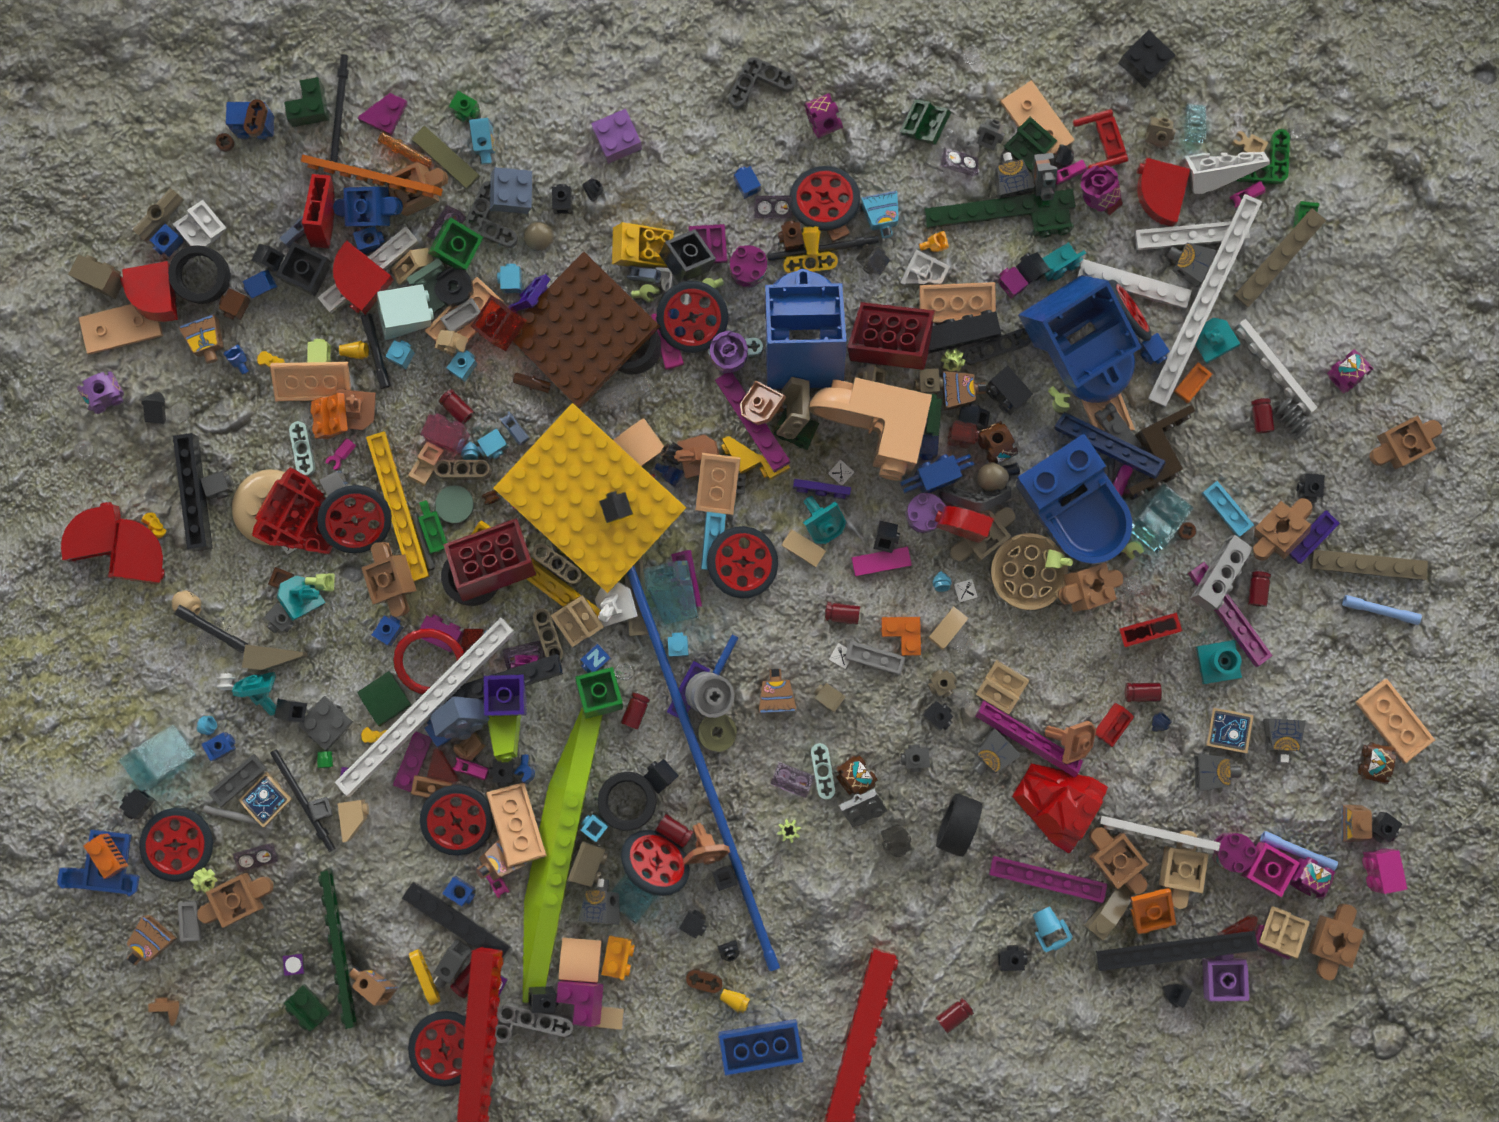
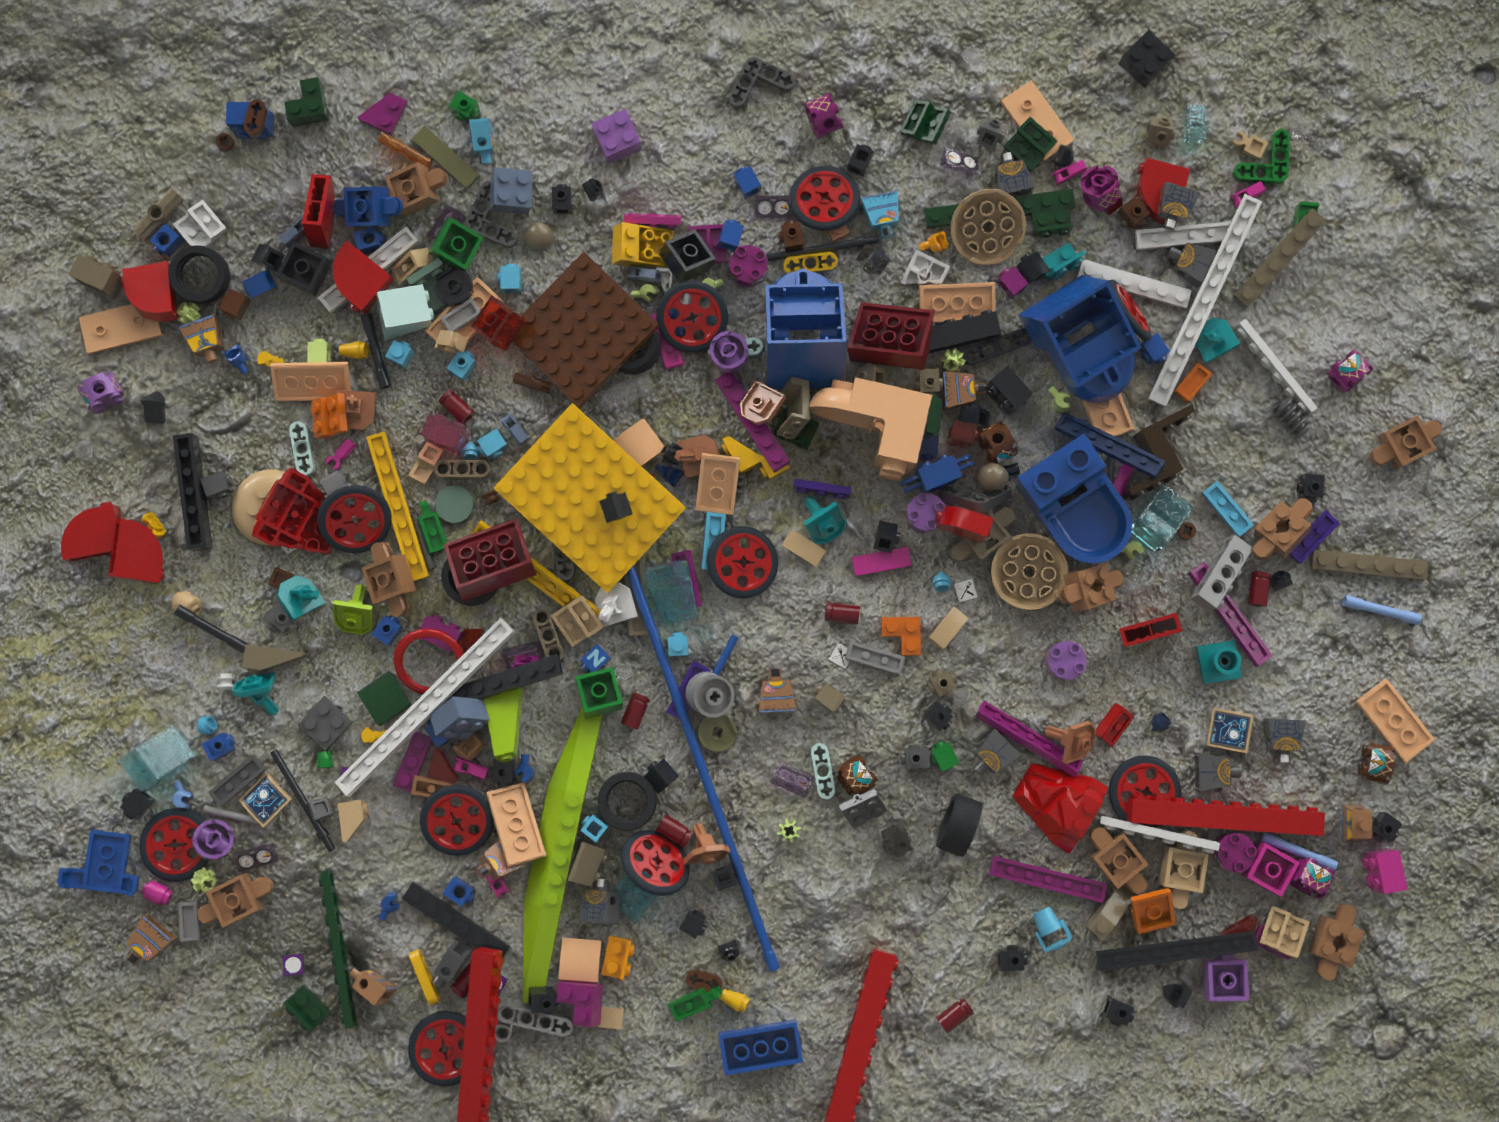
orange brick [83,833,128,879] -> none
medium nougat plate [148,997,179,1026] -> none
black brick [274,698,307,723] -> none
orange plate [300,154,443,198] -> none
yellowish green piece [305,573,335,592] -> none
black bar [330,54,349,163] -> none
dark purple slope [484,675,527,717] -> none
dark purple wing [507,274,551,313] -> none
dark tan beam [532,544,583,585] -> none
yellow cone [802,227,821,255] -> none
white sticker [828,460,854,486] -> none
tan slope [976,660,1029,715] -> none
dark grey hips [1032,153,1057,201] -> none
yellowish green piece [1045,550,1073,569] -> none
red plate [1073,109,1128,169] -> none
dark grey plate [1095,403,1142,448] -> none
dark red piece [1124,683,1162,702] -> none
white wedge [1184,152,1270,194] -> none
dark red piece [1251,398,1275,434] -> none
none -> dark pink brick [141,880,173,906]
none -> medium blue piece [173,781,194,809]
none -> yellowish green gear [176,302,201,324]
none -> medium lavender brick [192,820,234,860]
none -> lime piece [332,584,374,635]
none -> blue piece [378,892,400,921]
none -> dark pink plate [624,213,682,228]
none -> green plate [668,986,723,1022]
none -> blue brick [717,220,744,252]
none -> black brick [847,144,874,177]
none -> green brick [929,740,959,772]
none -> tan brick [951,189,1026,265]
none -> medium lavender brick [1044,641,1087,680]
none -> black brick [1102,996,1135,1027]
none -> wedge [1108,755,1182,828]
none -> reddish brown brick [1117,196,1150,230]
none -> red brick [1127,795,1325,836]
none -> dark grey torso [1158,182,1200,231]
none -> black plate [1271,570,1293,591]

